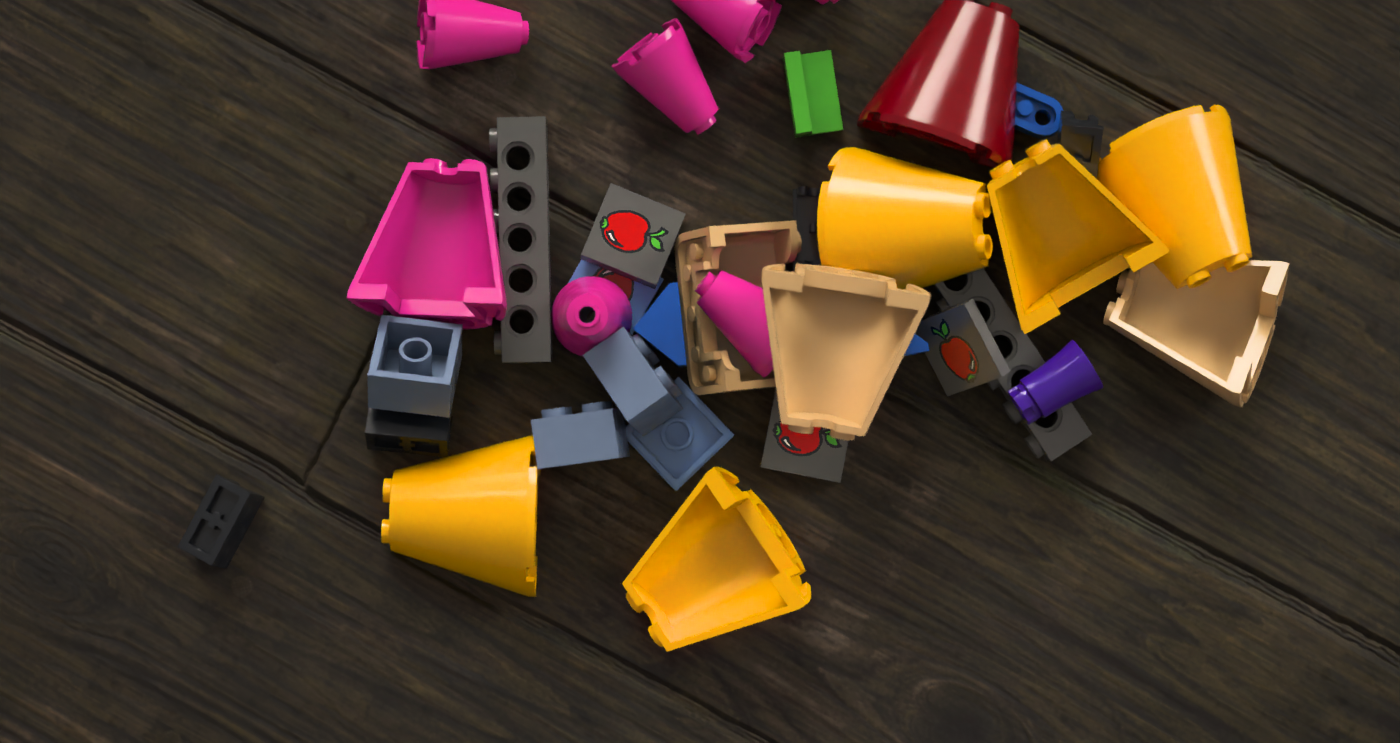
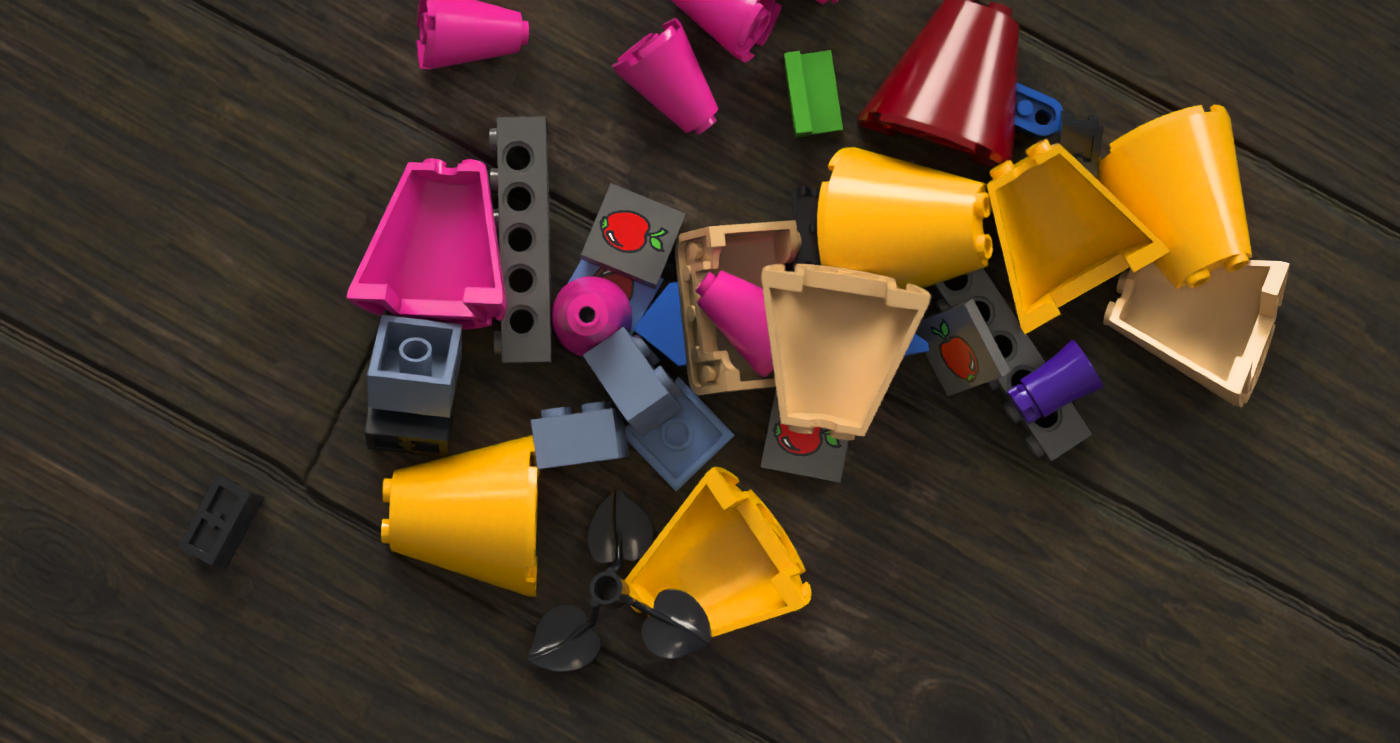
none -> black plant [528,489,712,672]

